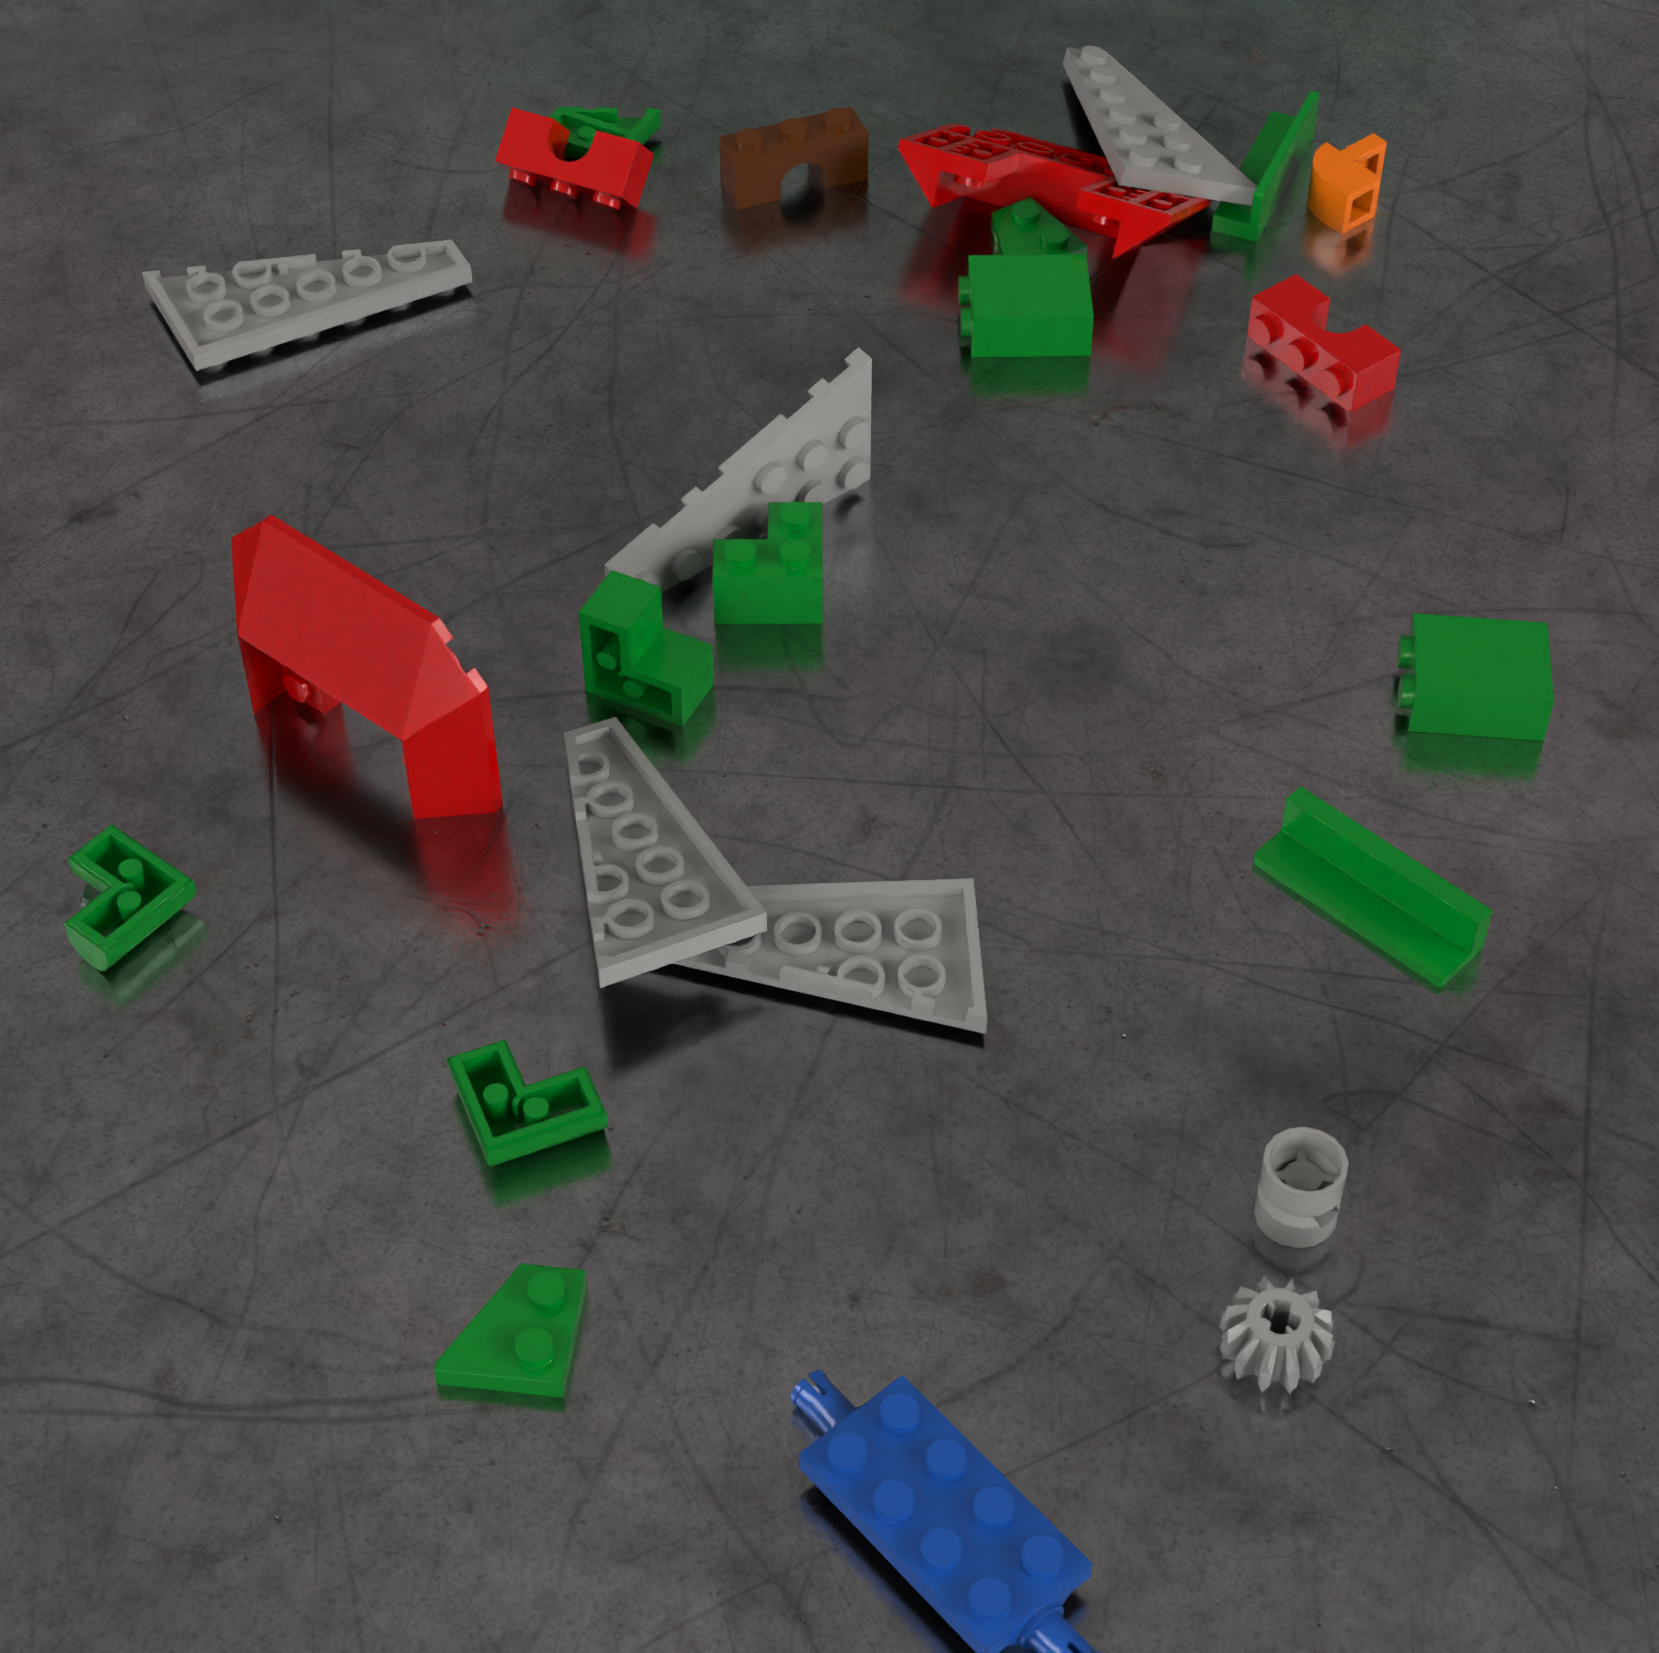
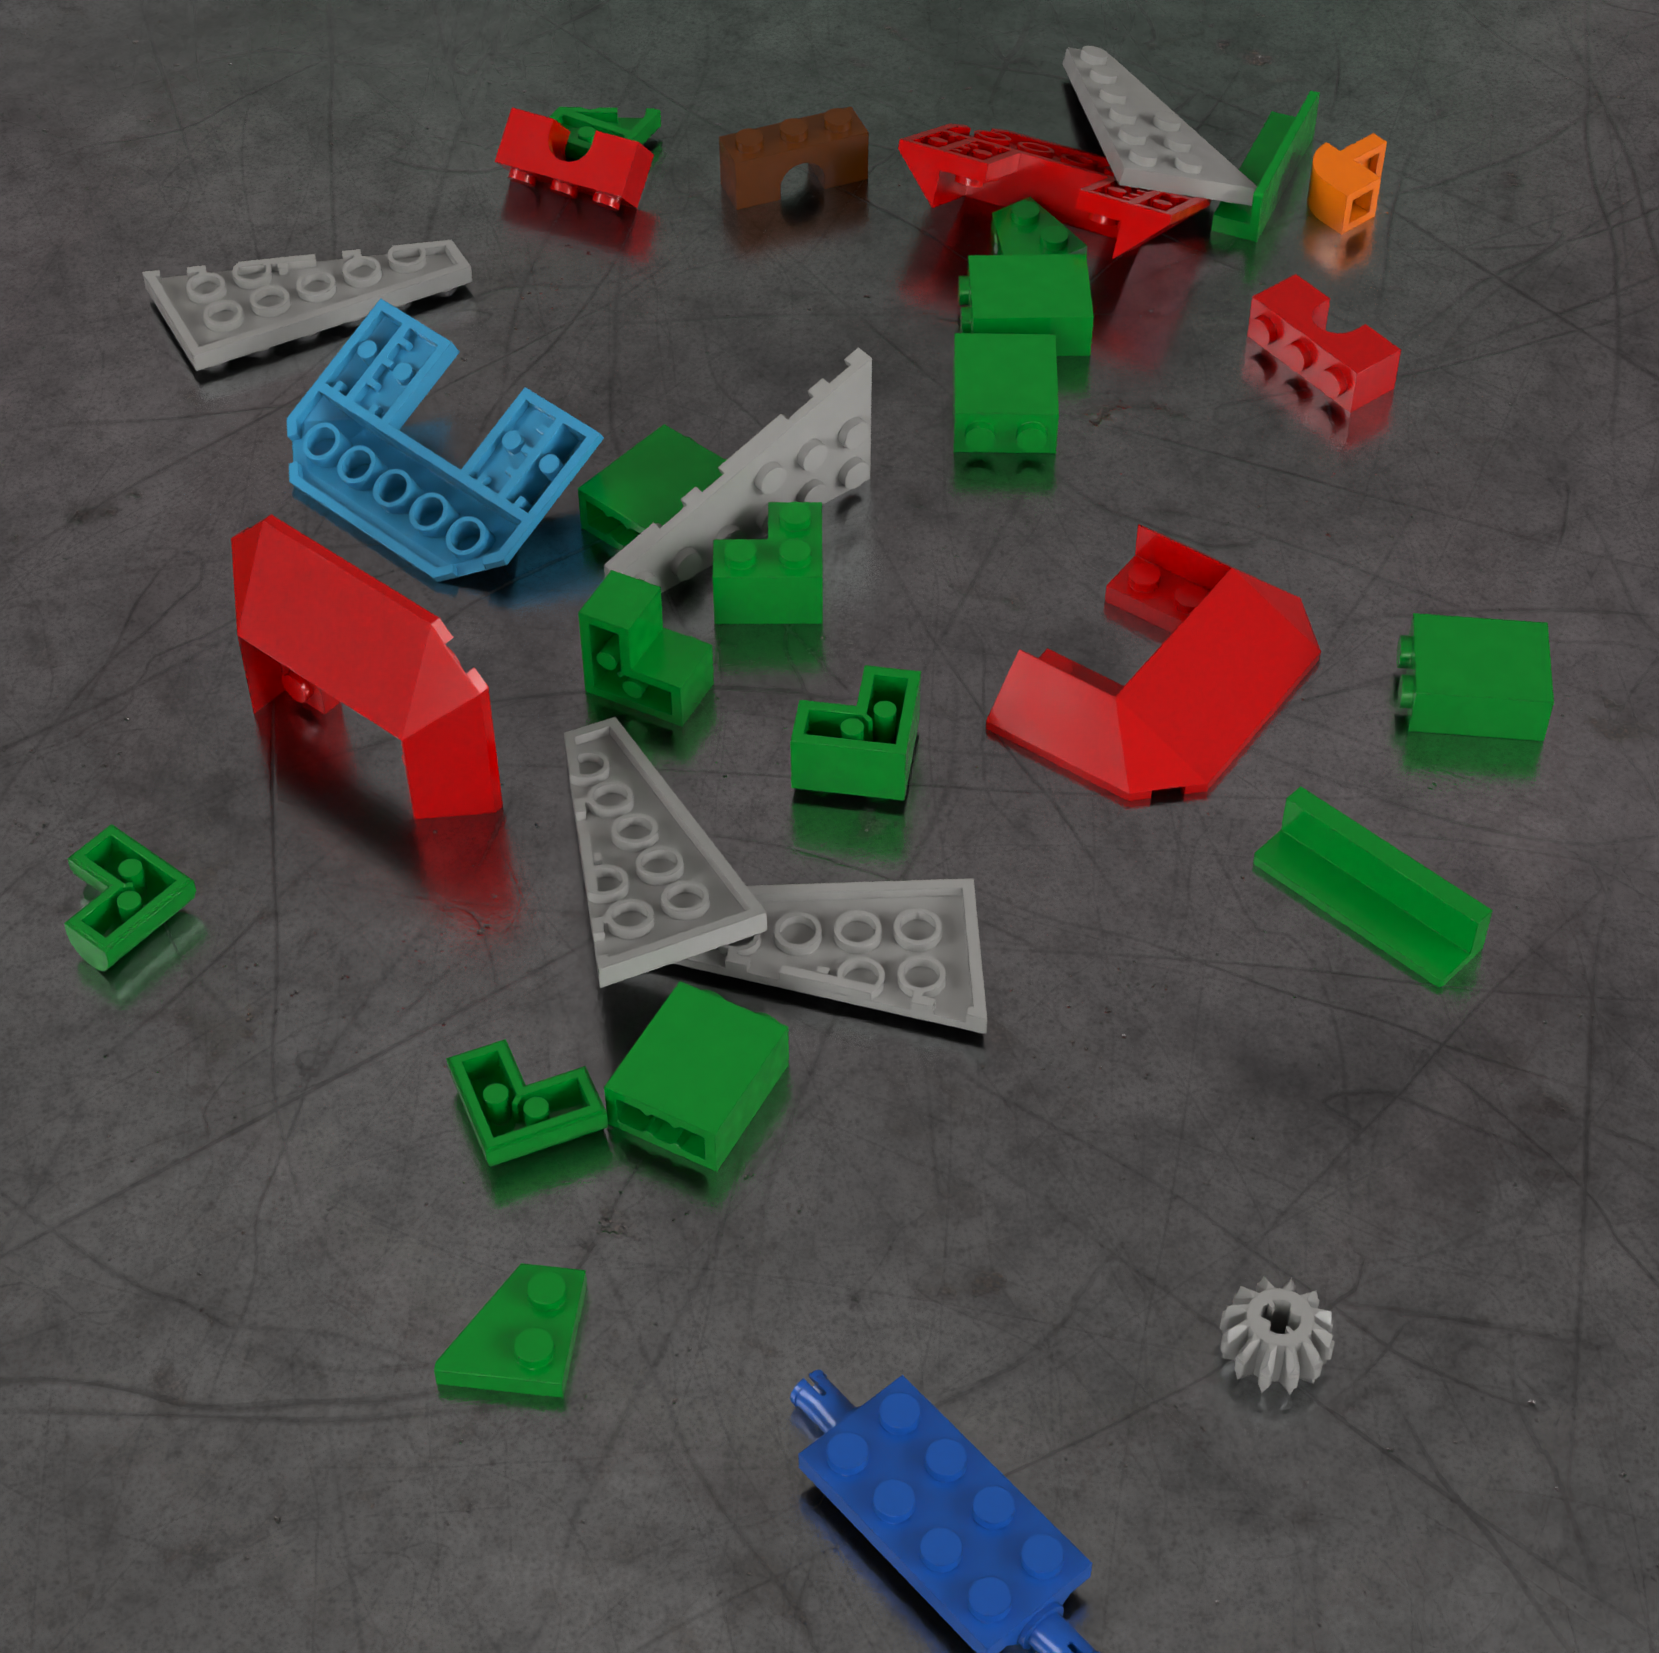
light grey wheel [1254,1127,1349,1248] -> none
none -> dark azure slope [287,298,604,582]
none -> green brick [578,424,727,551]
none -> green brick [604,981,789,1172]
none -> green brick [790,665,921,801]
none -> green brick [953,333,1059,454]
none -> red slope [985,524,1321,801]

